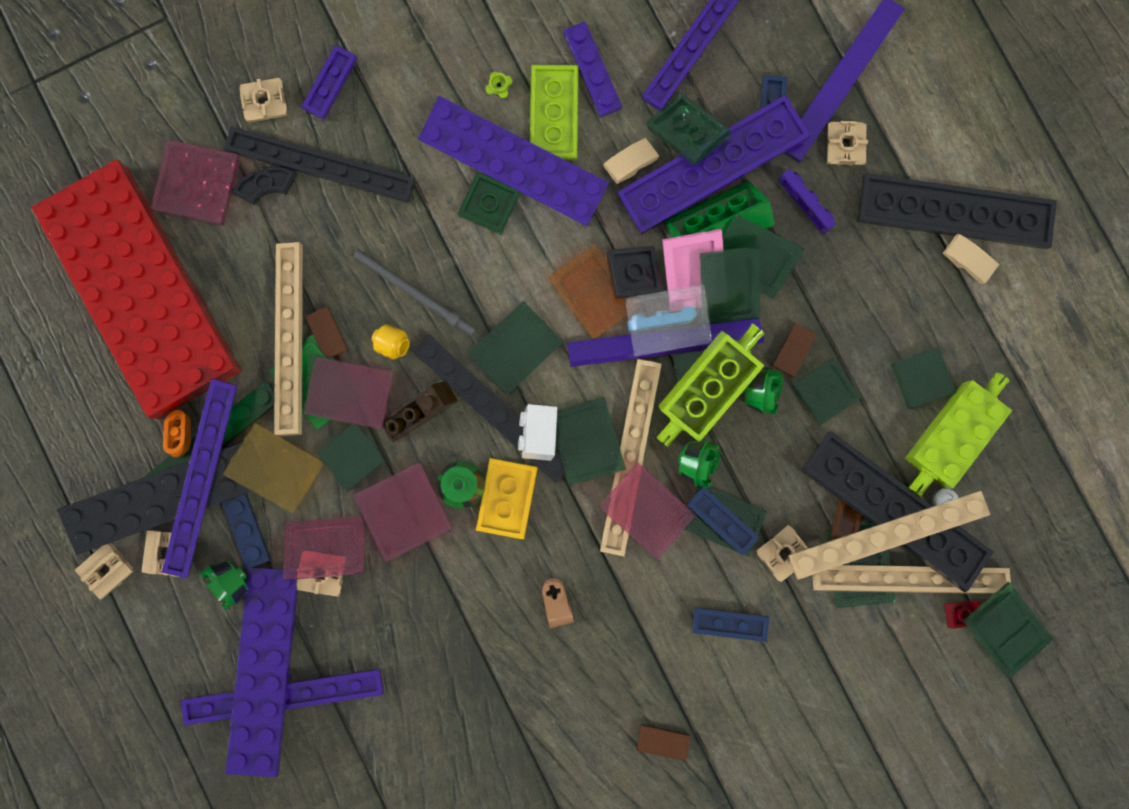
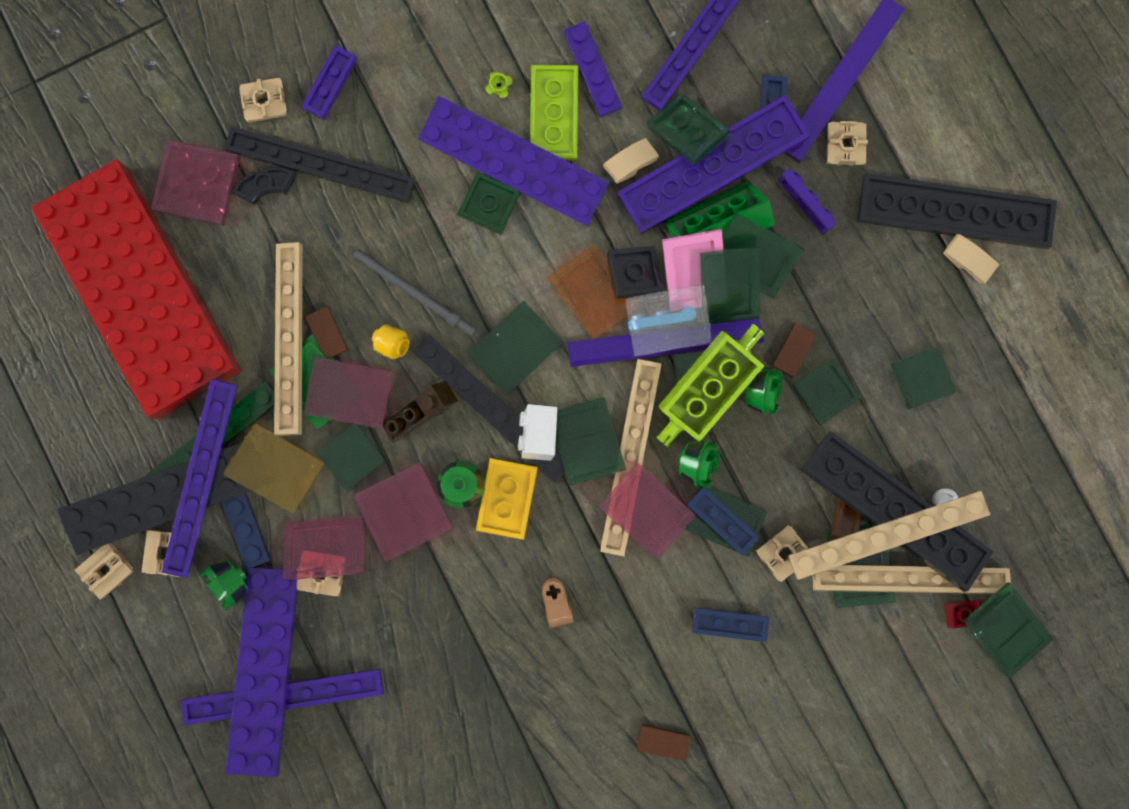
orange plate [163,410,191,457] -> none
lime brick [904,372,1013,497] -> none

